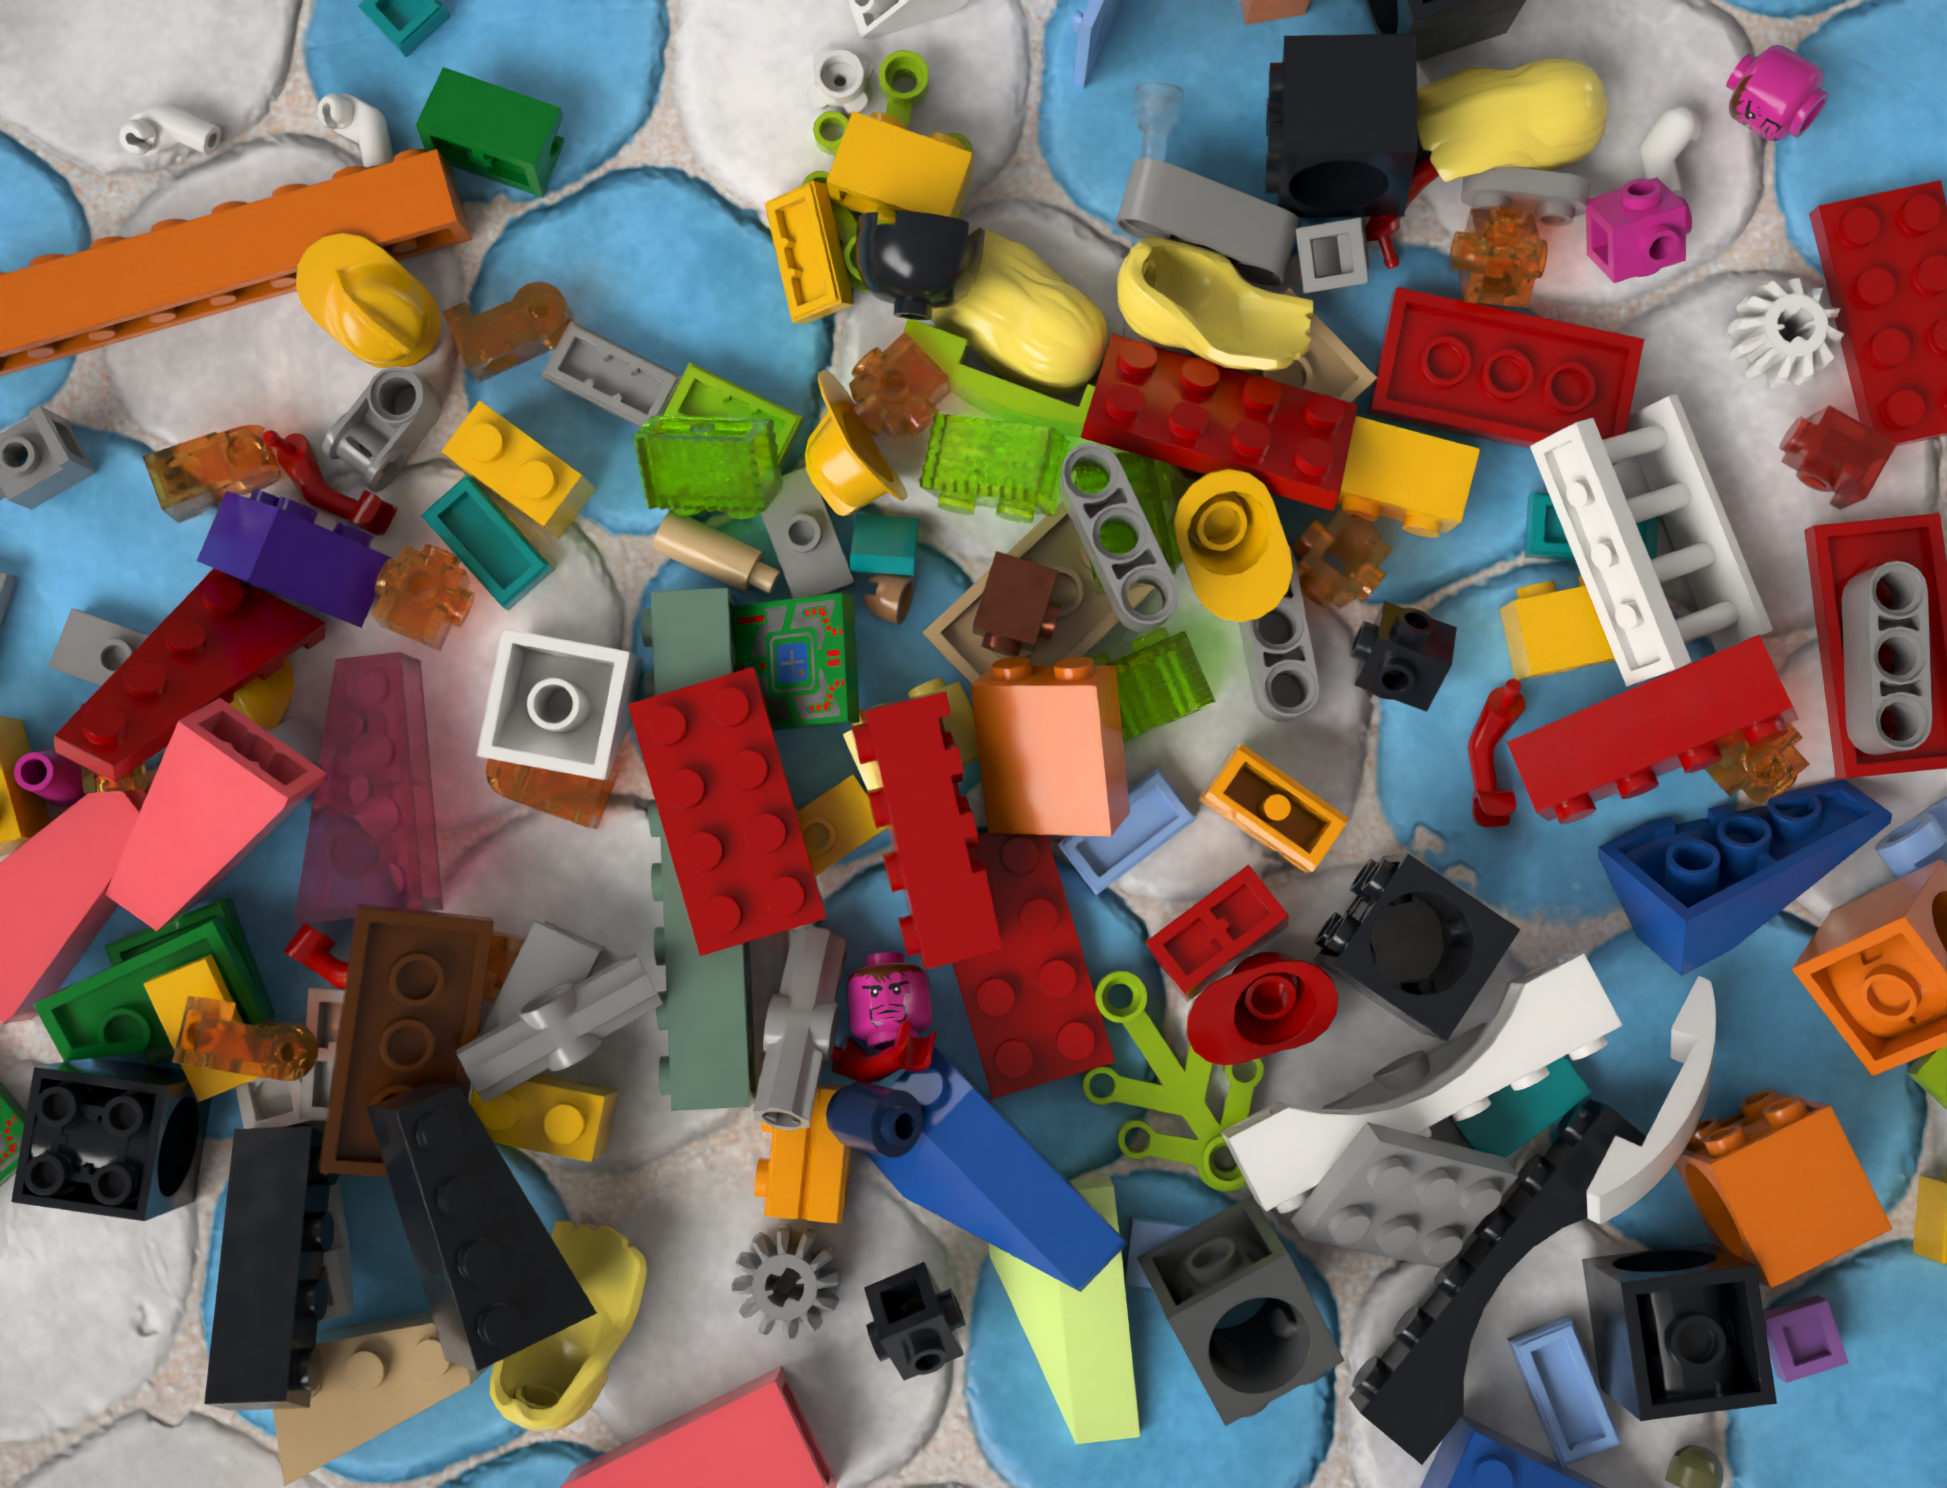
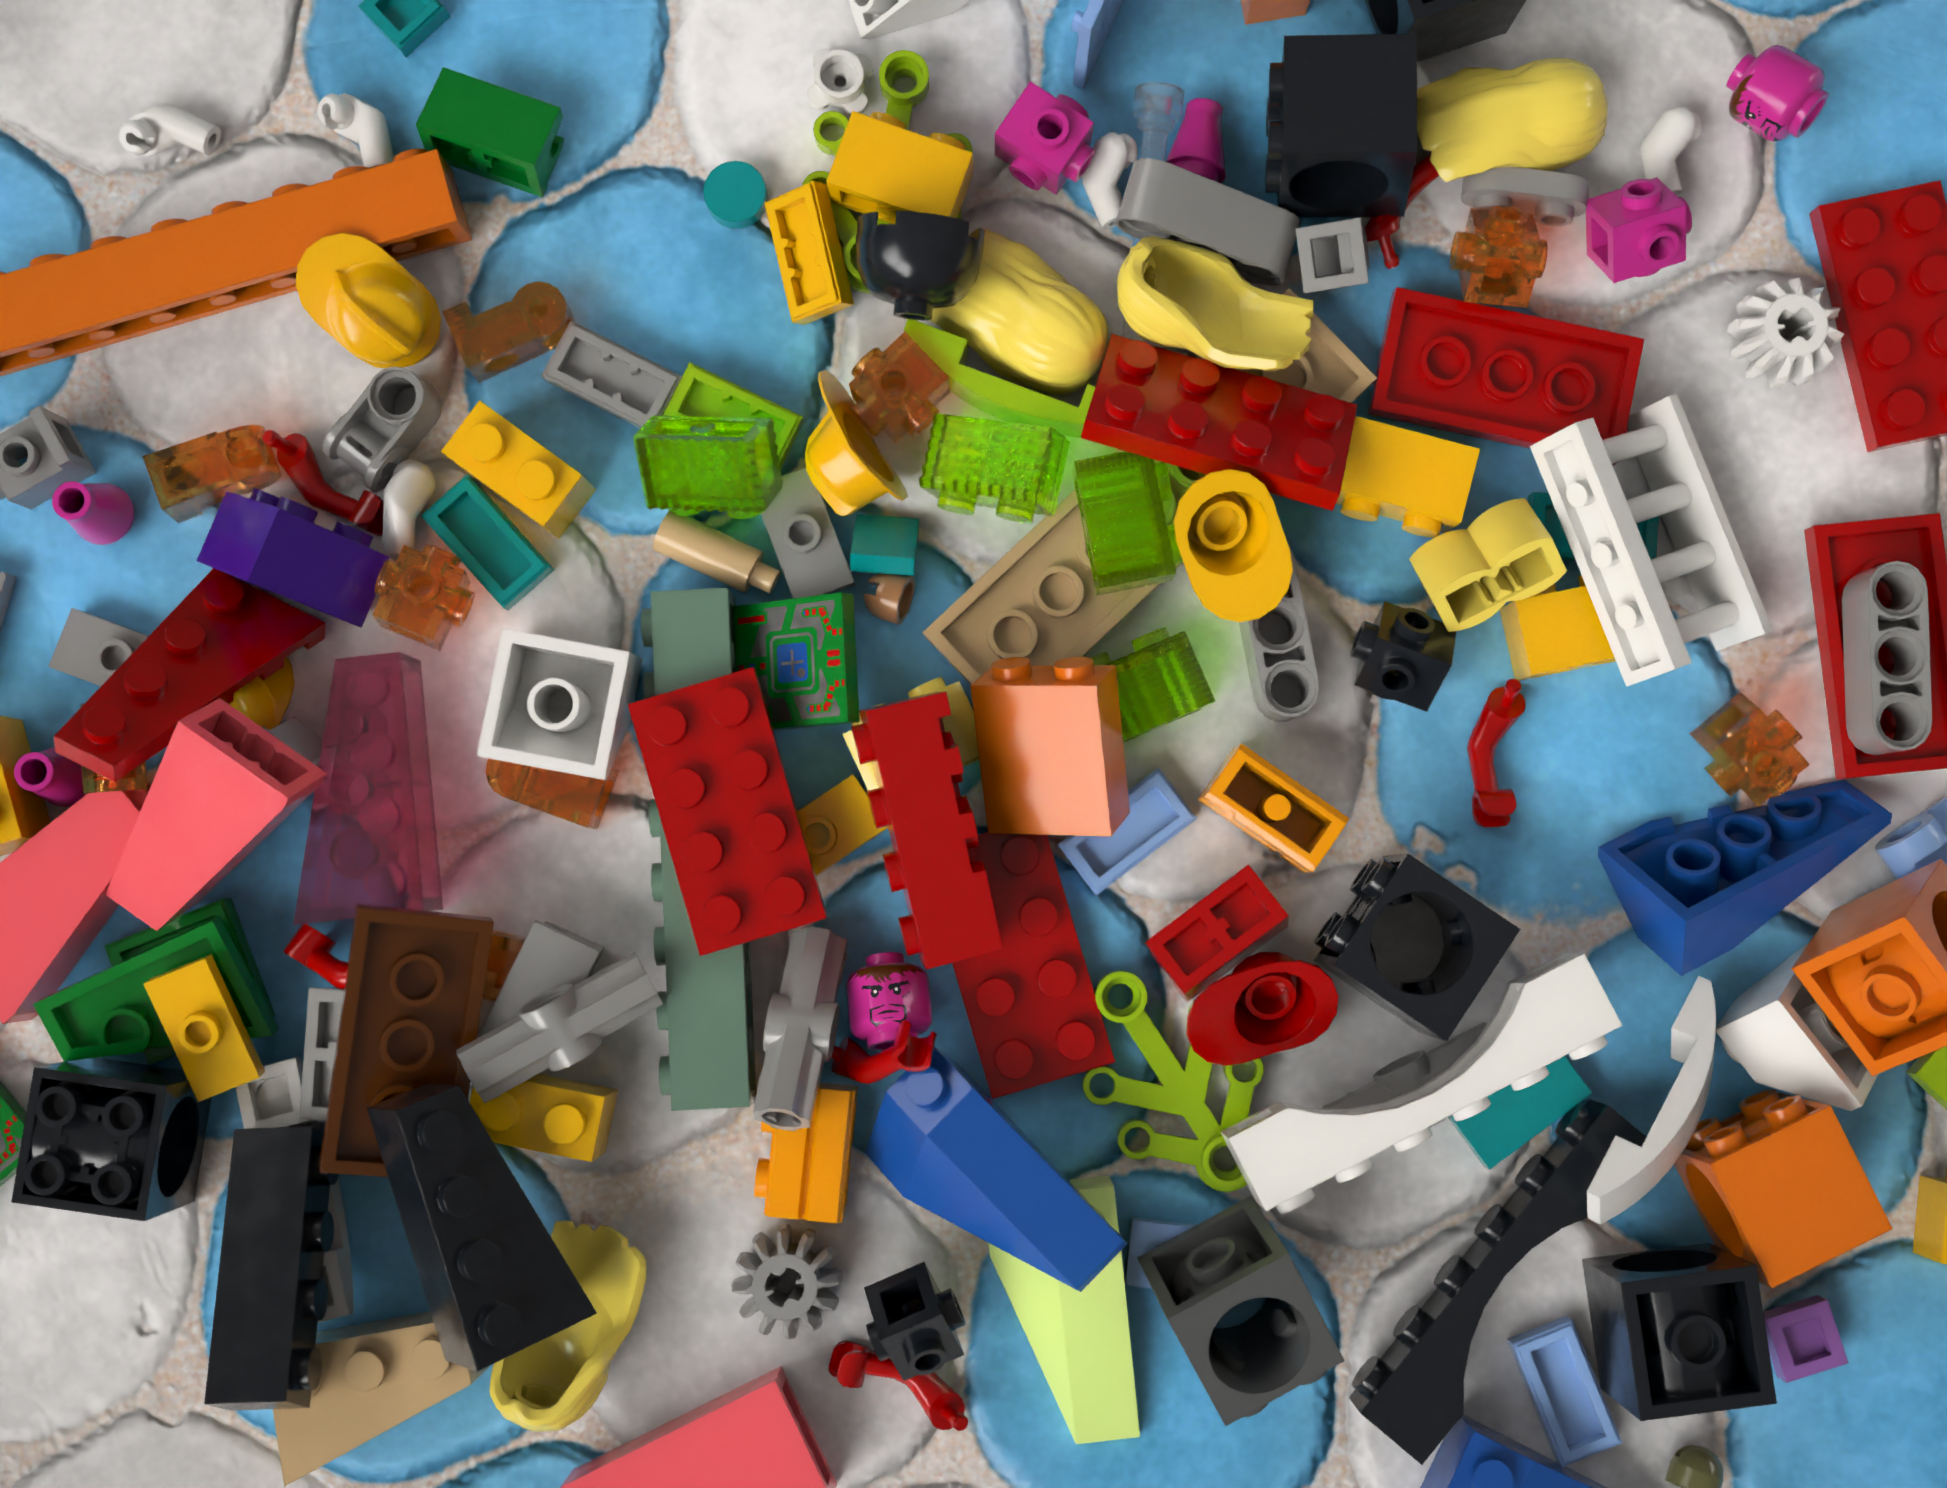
clear orange leg [172,996,318,1081] -> none
dark blue brick [826,1082,923,1158] -> none
copper brick [972,551,1062,657] -> none
light grey beam [1058,443,1179,633] -> none
light grey plate [1291,1122,1518,1269] -> none
clear orange brick [1292,510,1393,609] -> none
red brick [1507,635,1799,824] -> none
clear red brick [1779,405,1897,510] -> none
none -> dark pink cone [52,481,134,545]
none -> white arm [382,459,435,554]
none -> teal tile [703,161,768,229]
none -> red piece [828,1340,968,1431]
none -> dark pink brick [994,81,1096,195]
none -> white arm [1082,132,1138,229]
none -> dark pink cone [1166,98,1226,183]
none -> light yellow brick [1409,498,1567,632]
none -> white slope [1716,943,1878,1111]

